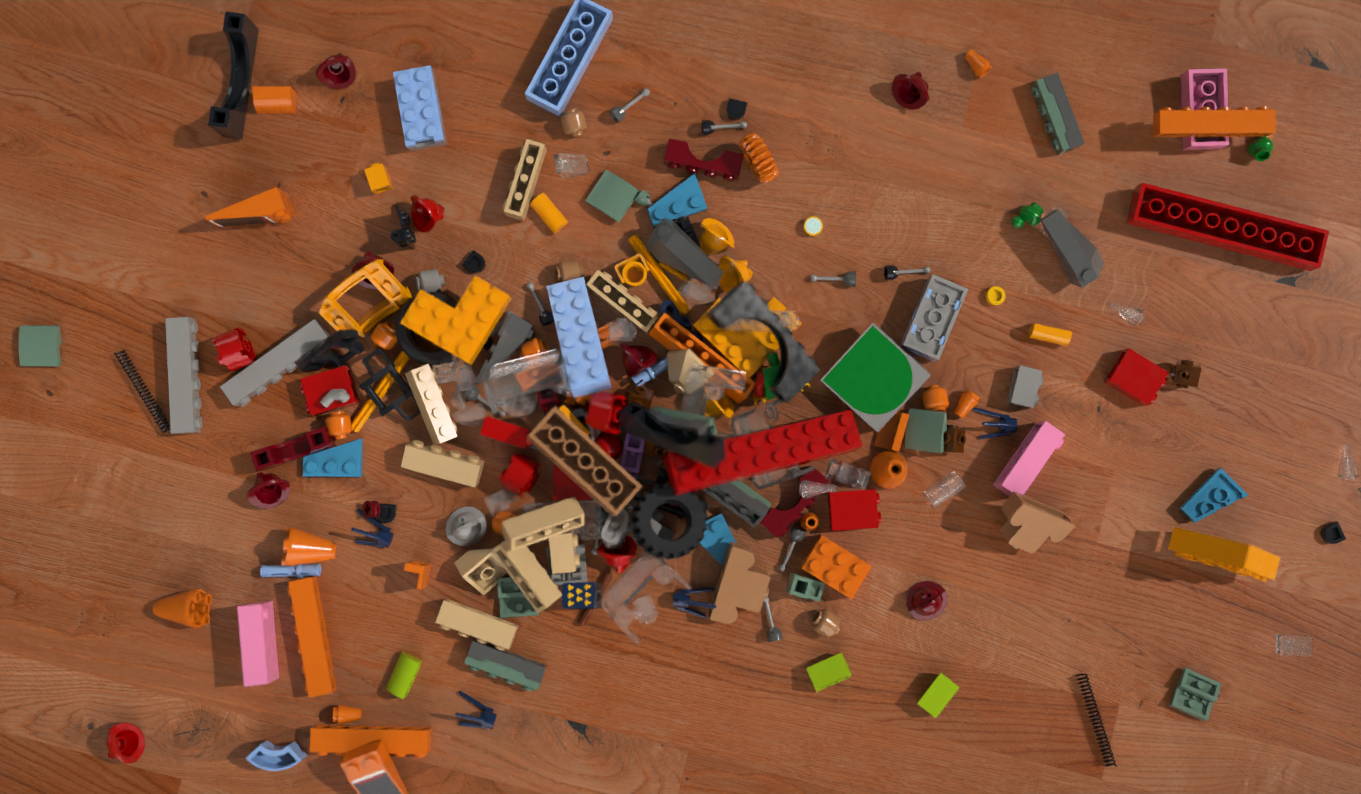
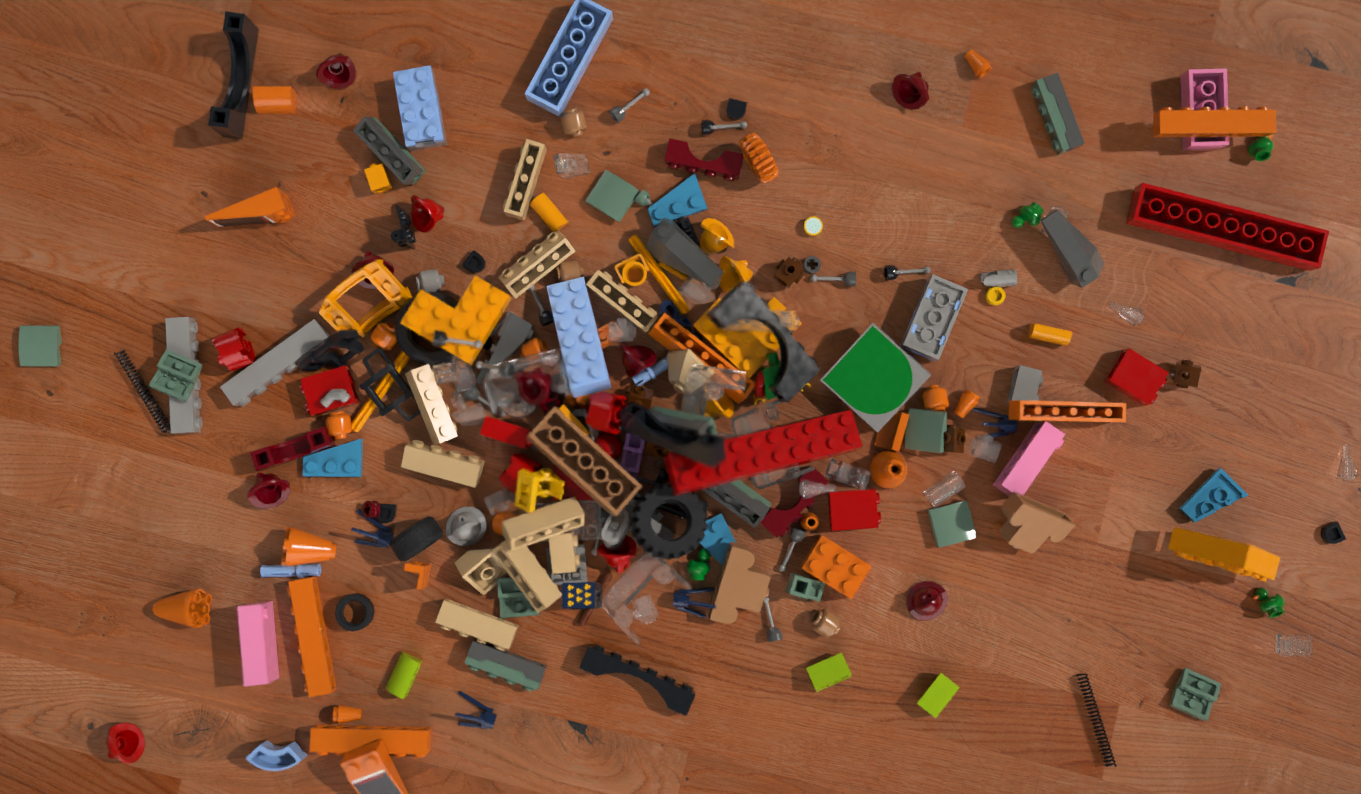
none -> sand green slope [149,349,202,403]
none -> black tyre [335,593,375,632]
none -> dark grey piece [353,116,426,185]
none -> black tyre [390,516,443,562]
none -> hinge [433,330,482,348]
none -> dark grey hinge [476,361,516,378]
none -> tan brick [498,230,575,299]
none -> dark red helmet [515,367,552,405]
none -> yellow tile [515,468,565,513]
none -> black arch [579,643,696,716]
none -> green animal [686,549,712,580]
none -> reddish brown brick [773,257,804,289]
none -> dark grey bush [803,256,821,274]
none -> sand green slope [927,500,977,548]
none -> clear brick [969,433,1002,463]
none -> light grey hinge [979,269,1017,287]
none -> orange brick [1009,400,1126,423]
none -> green animal [1253,587,1285,618]

